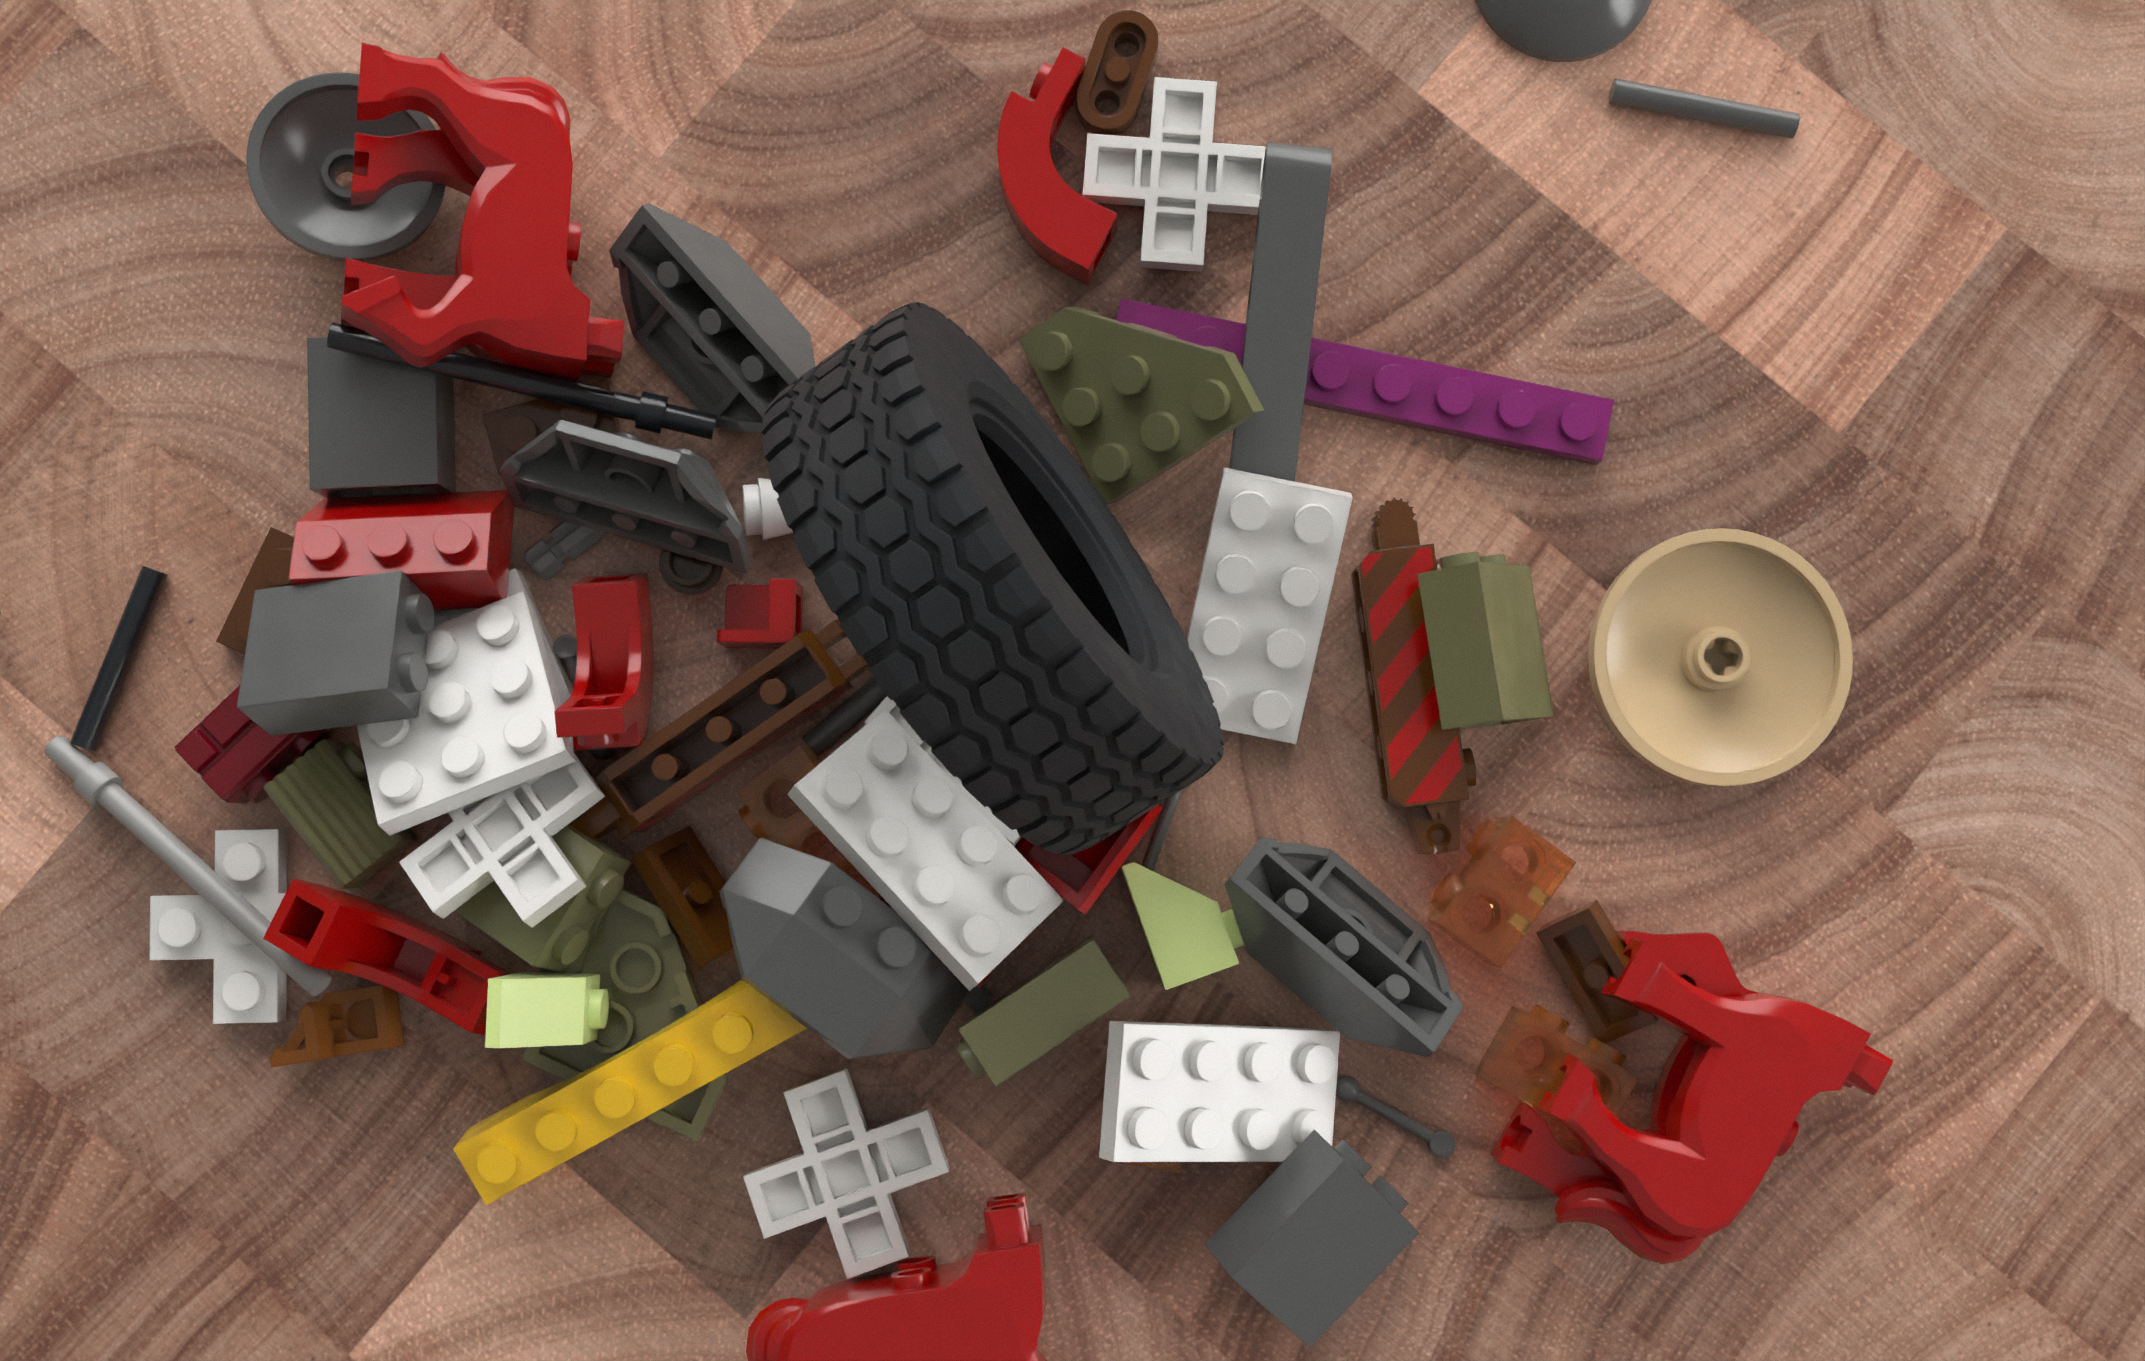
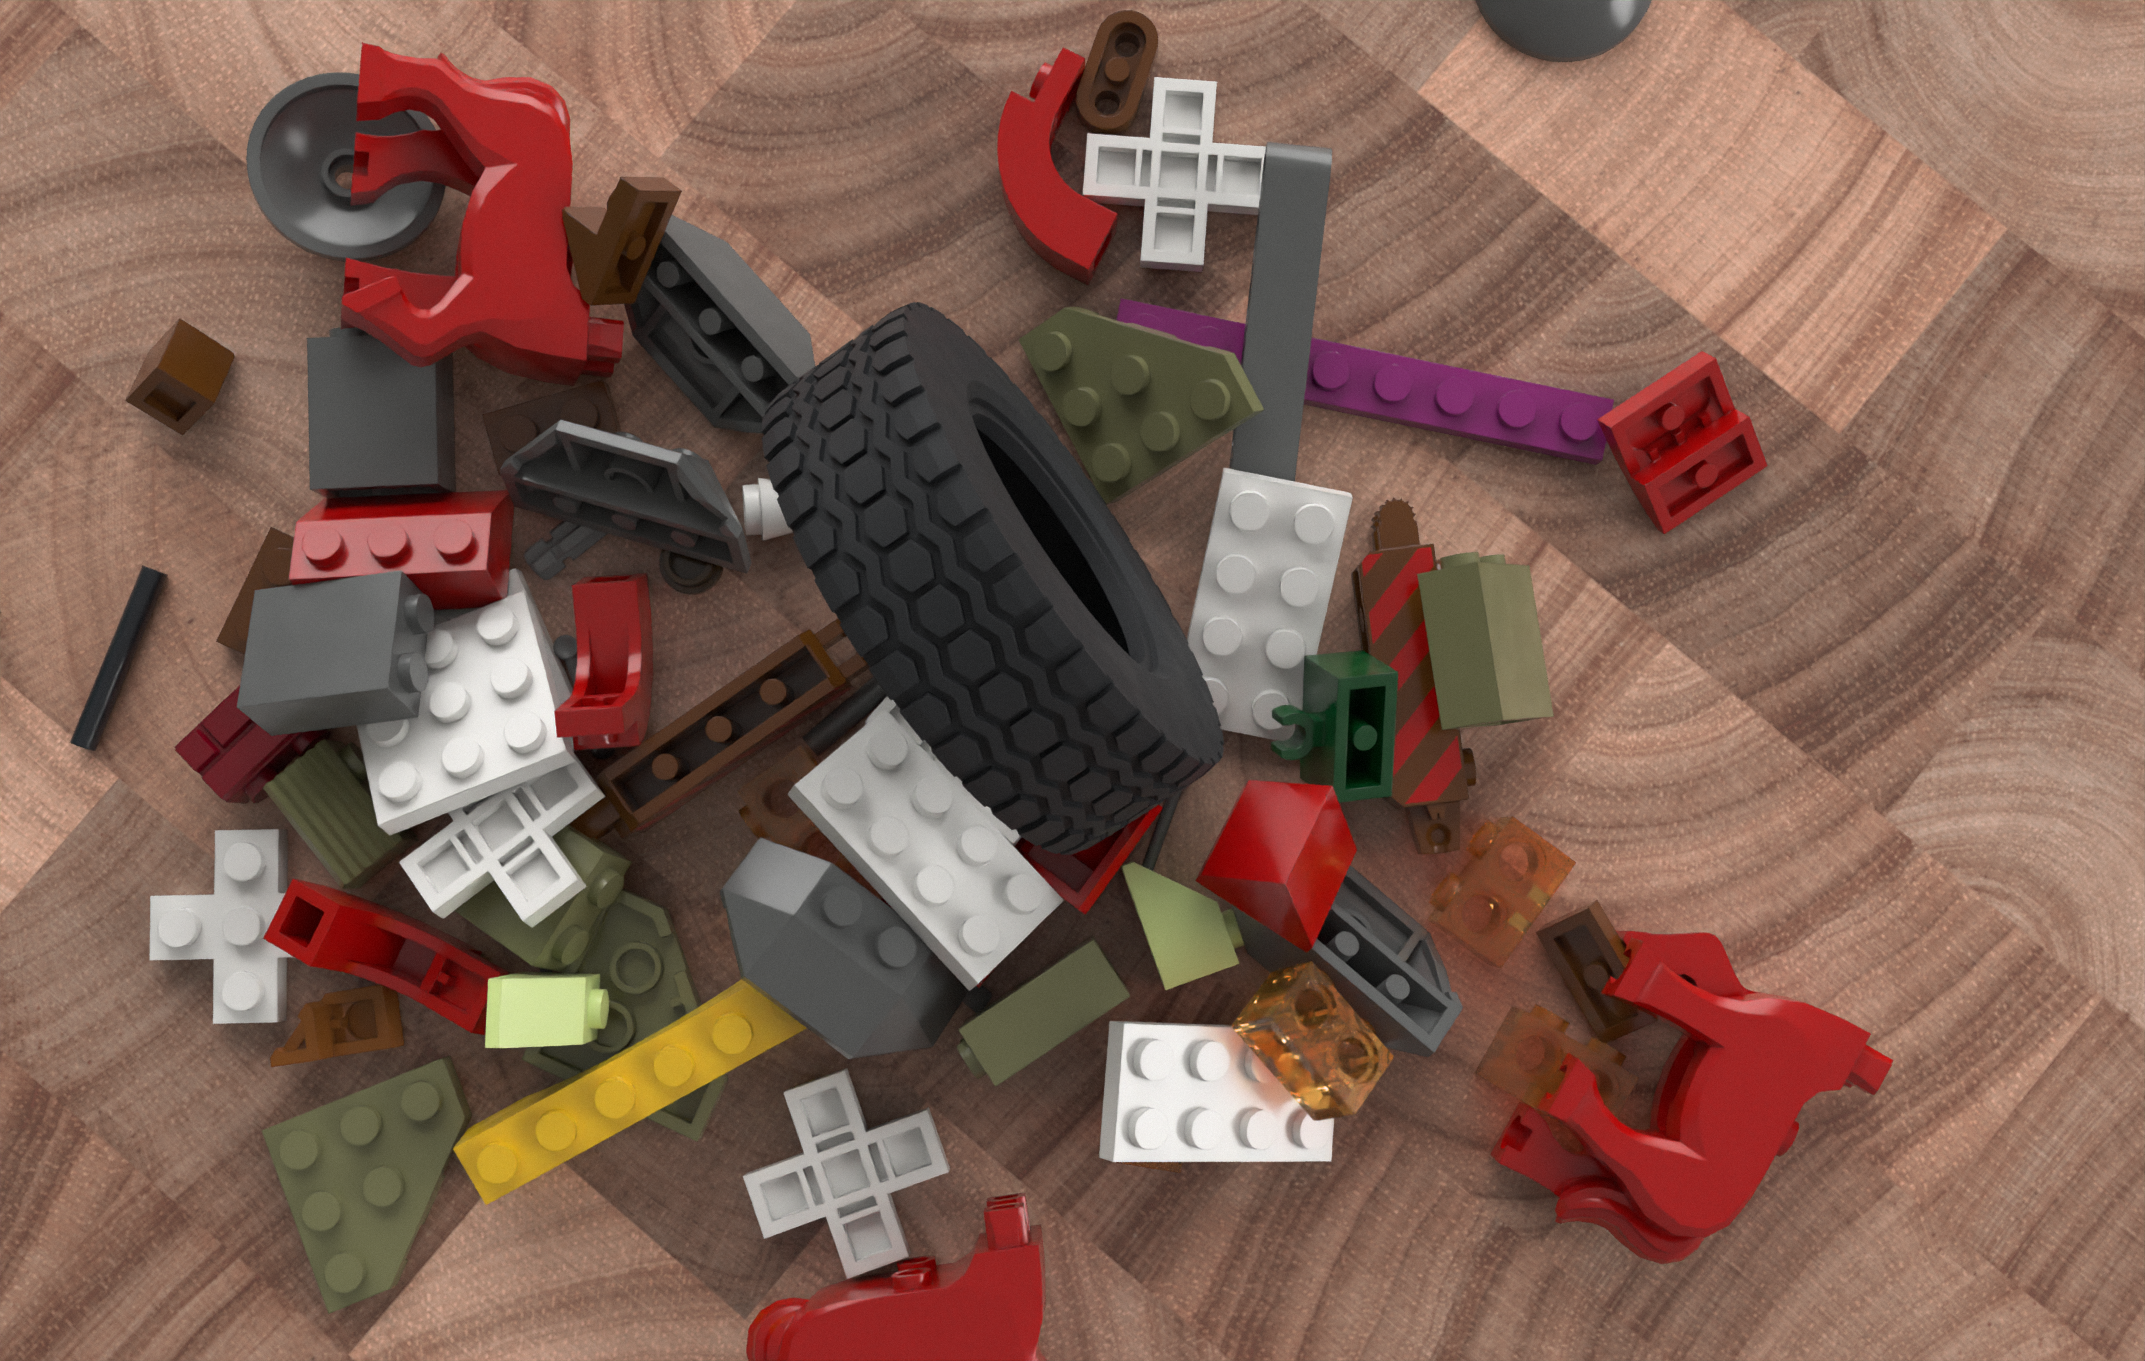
light grey bar [44,736,332,996] -> none
black bar [327,322,717,440] -> none
reddish brown plate [631,825,734,969] -> none
red panel [717,578,803,649] -> none
dark grey brick [1205,1129,1419,1347] -> none
dark grey hinge [1336,1076,1455,1157] -> none
tan dish [1588,528,1853,787] -> none
dark grey bar [1608,78,1800,138] -> none
none -> reddish brown panel [125,318,235,436]
none -> olive plate [262,1056,472,1314]
none -> reddish brown slope [562,177,682,306]
none -> red slope [1195,780,1357,953]
none -> clear orange brick [1231,961,1394,1121]
none -> dark green brick [1271,650,1398,803]
none -> red slope [1597,351,1768,534]

